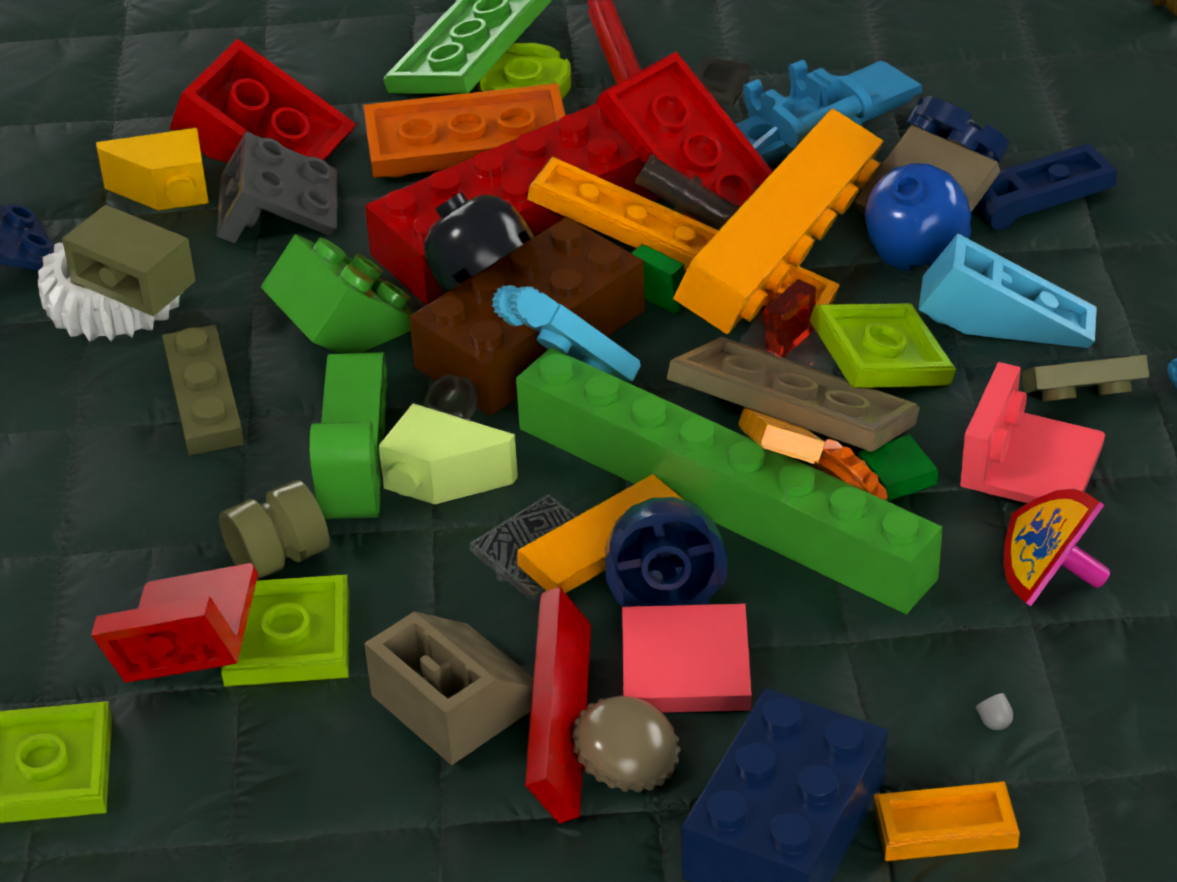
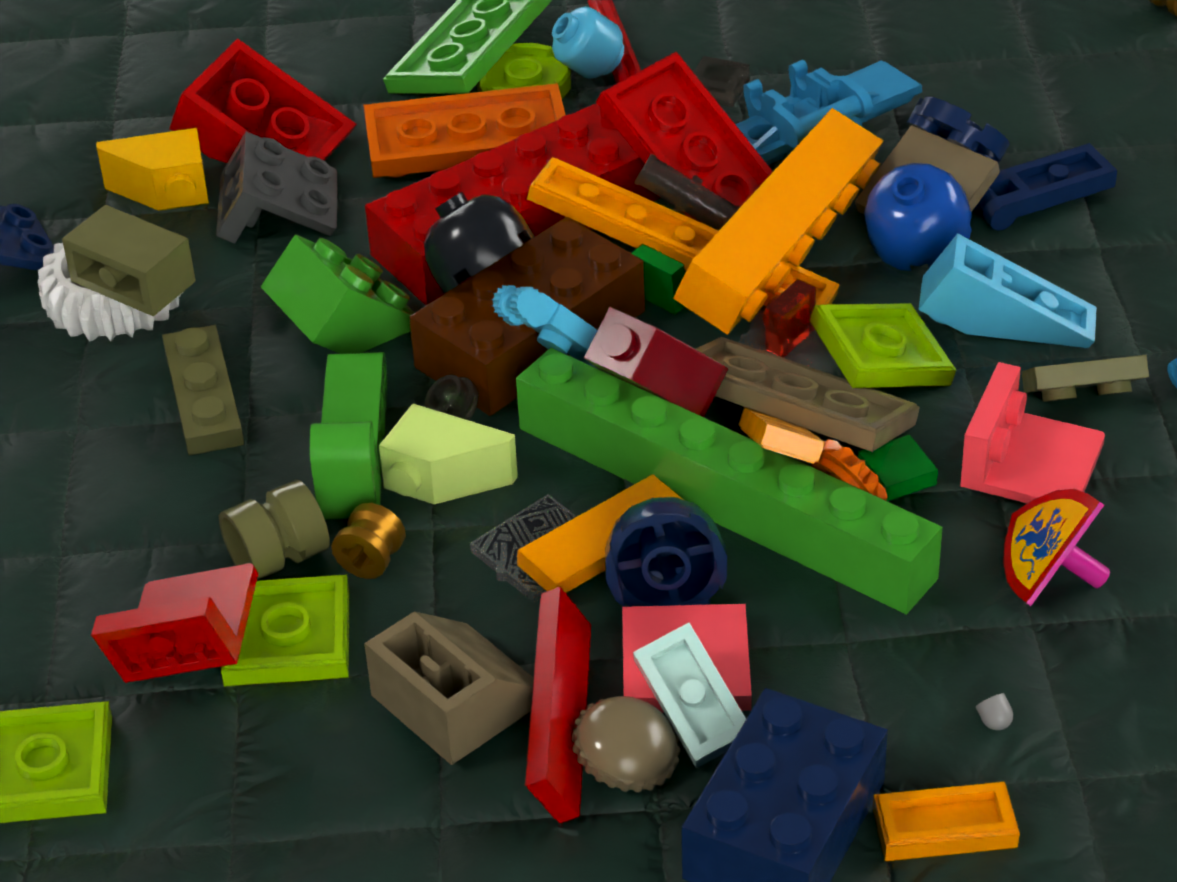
none -> pearl gold wheel [331,503,406,579]
none -> medium azure head [552,6,624,79]
none -> dark red slope [584,307,728,417]
none -> light aqua plate [633,623,746,768]

